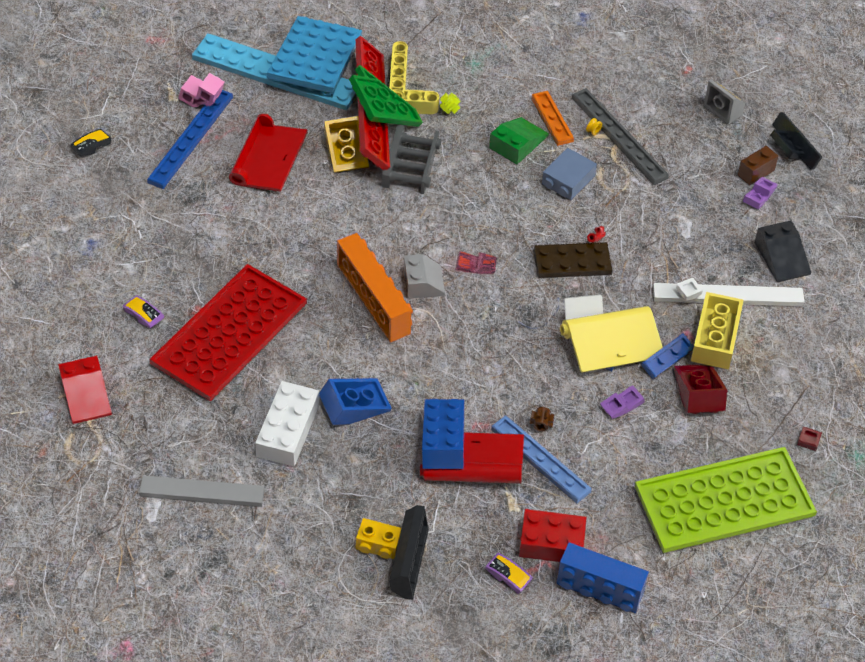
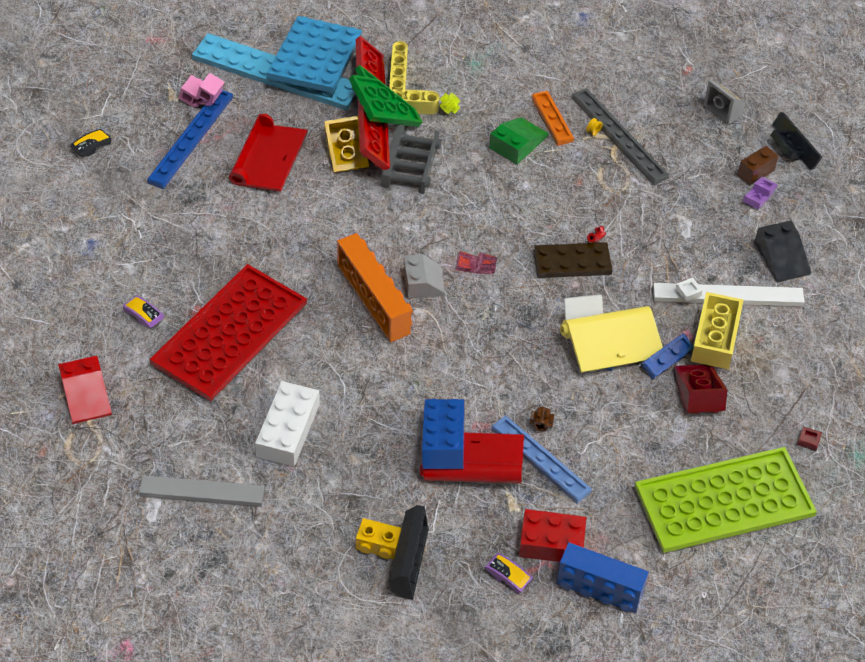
blue slope [319,378,392,425] -> none
sand blue brick [542,148,597,200] -> none
medium lavender slope [600,385,645,419] -> none

